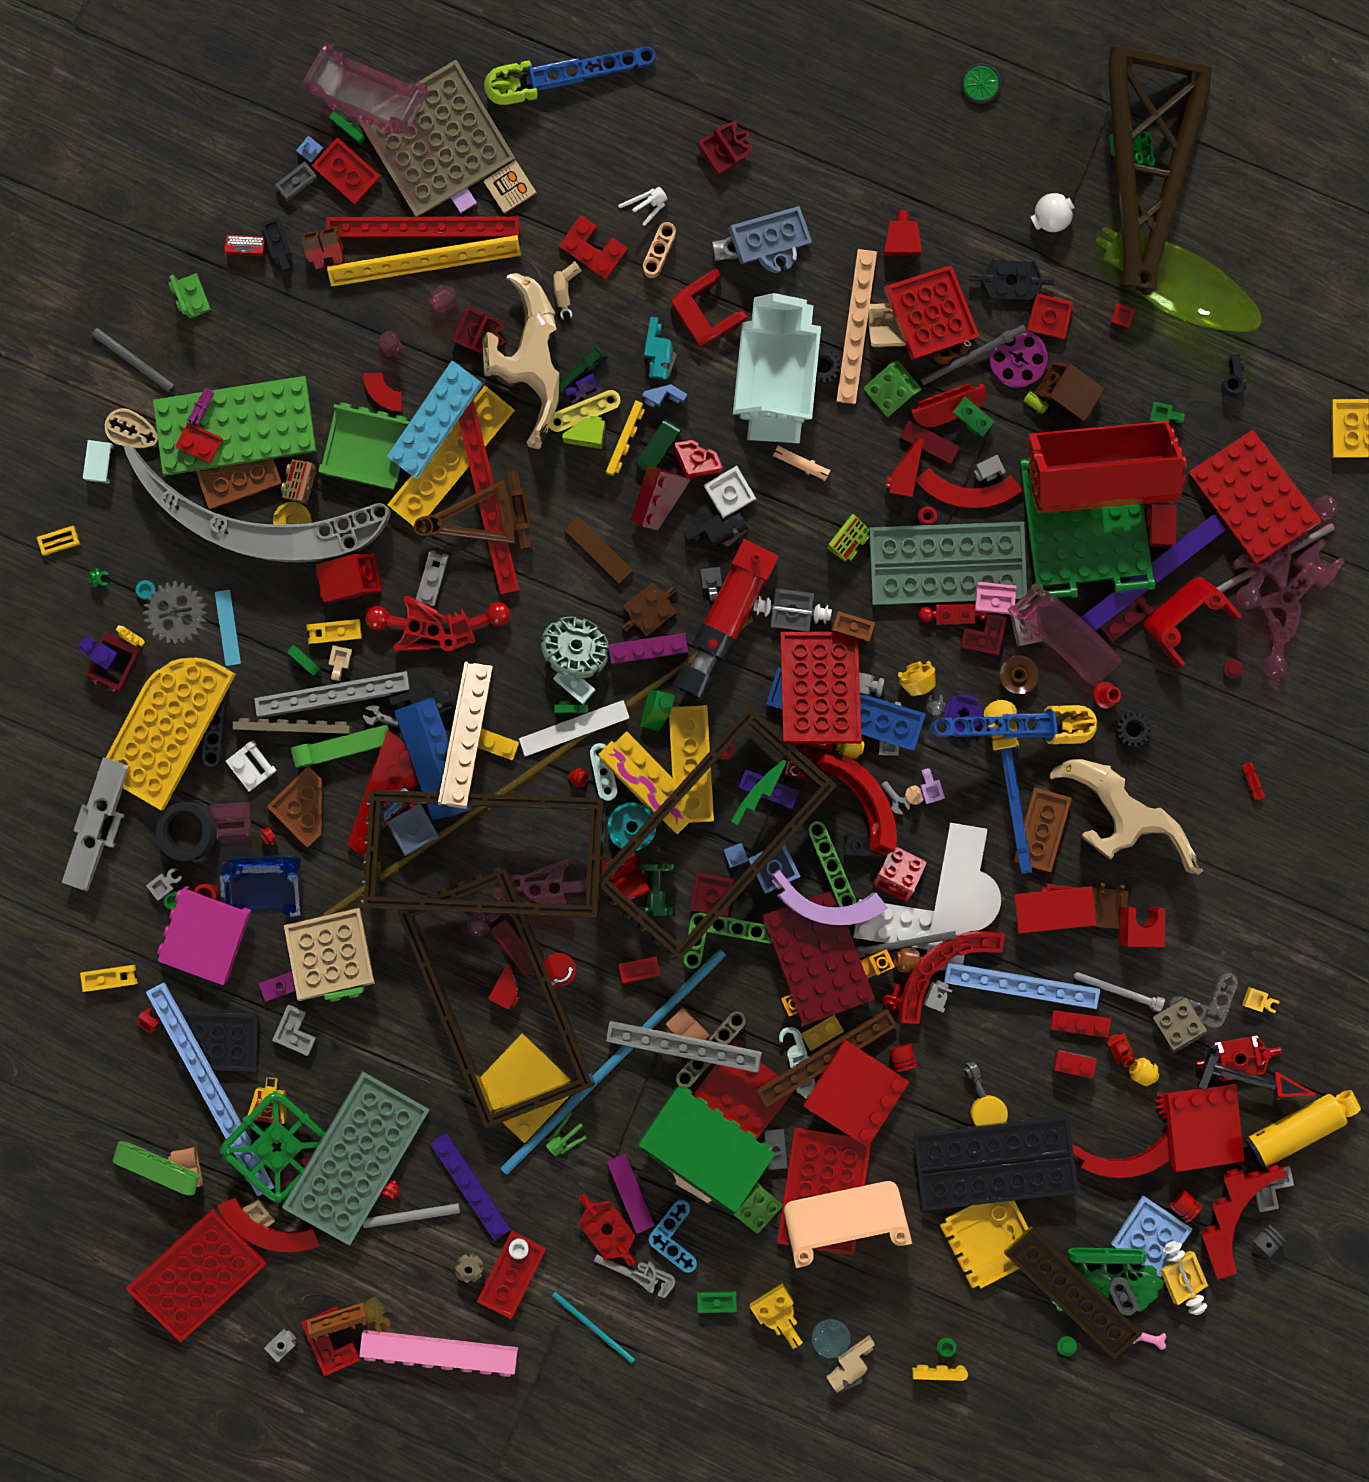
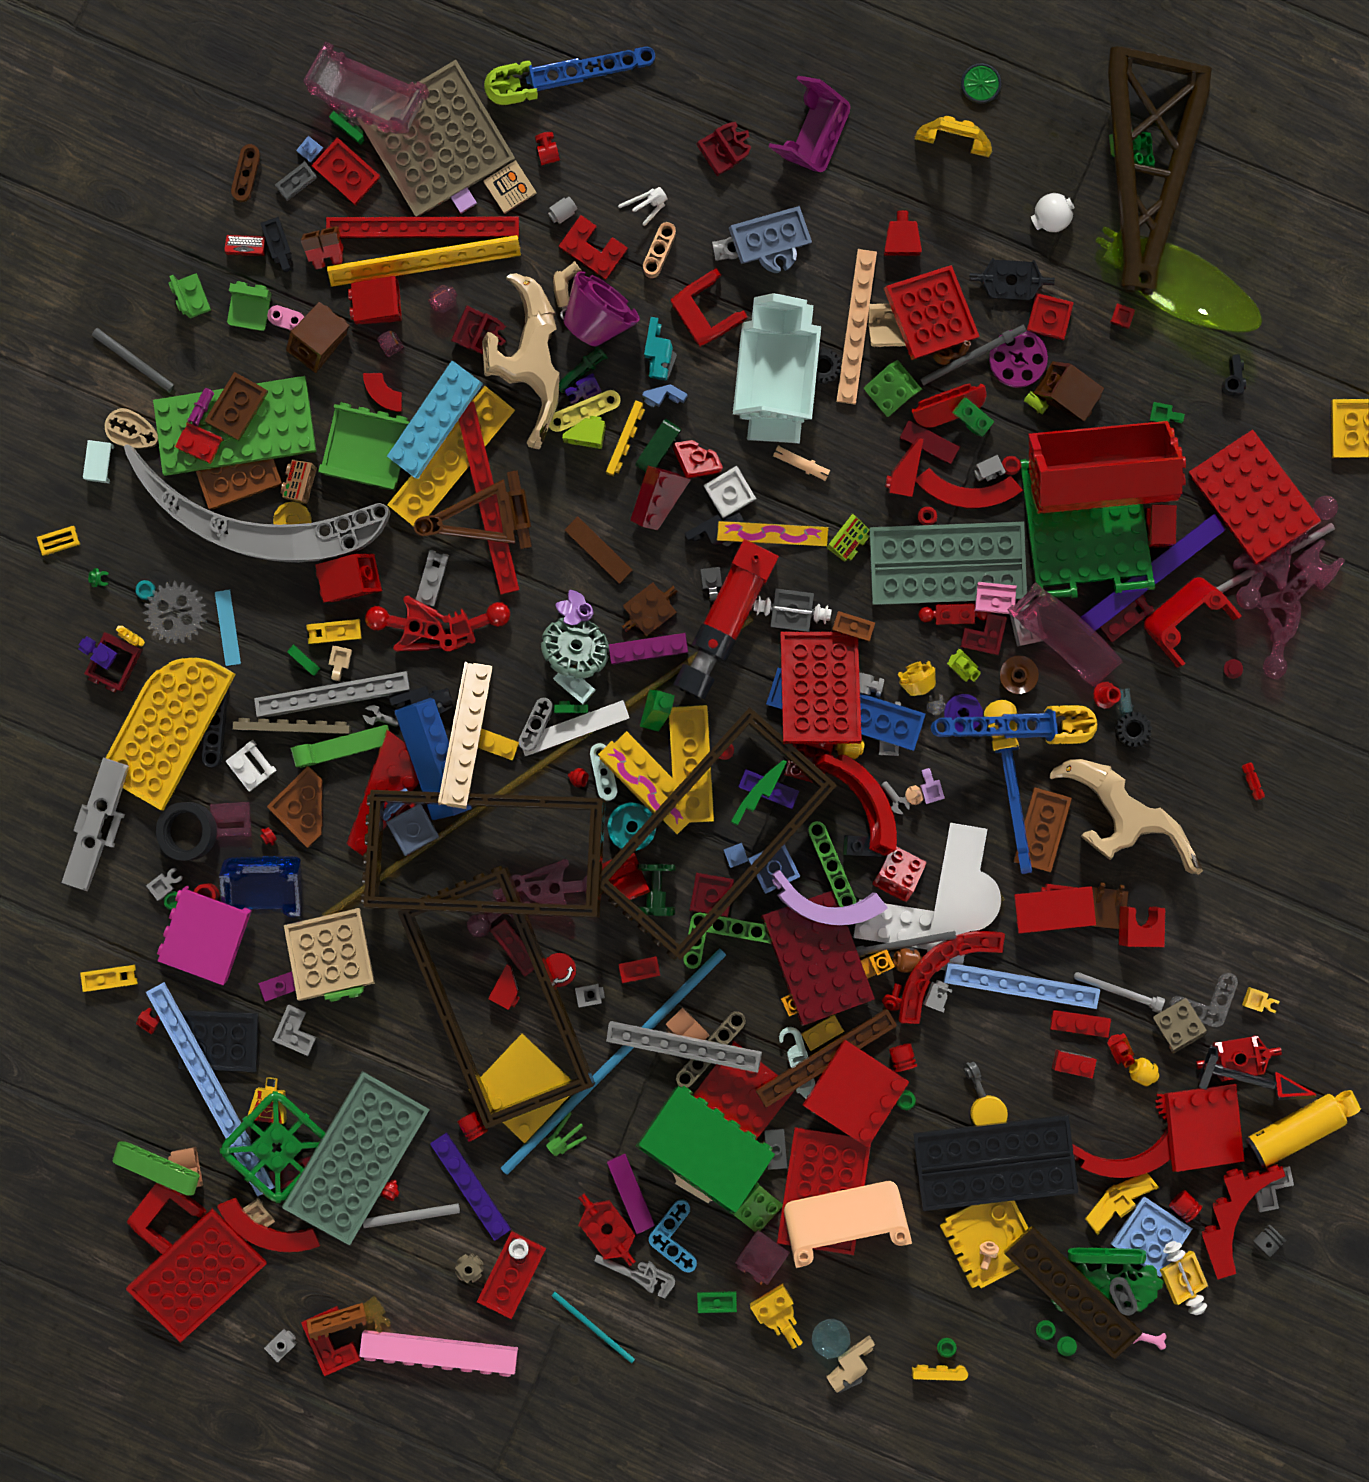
none -> red connector [127,1183,207,1254]
none -> reddish brown plate [205,372,268,441]
none -> bright green bracket [227,281,272,331]
none -> reddish brown plate [231,144,261,202]
none -> bright pink plate [267,305,304,331]
none -> reddish brown slope [286,302,350,373]
none -> red slope [348,276,402,325]
none -> red piece [457,1110,488,1142]
none -> light grey beam [519,698,554,751]
none -> red piece [535,132,560,165]
none -> light grey brick [548,197,577,224]
none -> medium lavender plate [555,590,593,625]
none -> magenta cone [564,271,639,347]
none -> light grey brick [575,983,605,1007]
none -> yellow sticker [717,521,829,546]
none -> clear pink plate [735,1230,790,1285]
none -> magenta windscreen [768,76,850,172]
none -> green plate [896,1090,916,1110]
none -> yellow windscreen [915,116,992,157]
none -> lime hips [947,649,981,682]
none -> light nougat plate [980,1241,999,1270]
none -> red plate [1002,456,1021,475]
none -> green plate [1036,1320,1056,1340]
none -> yellow plate [1085,1173,1159,1235]
none -> clear light blue pin [1119,688,1134,713]

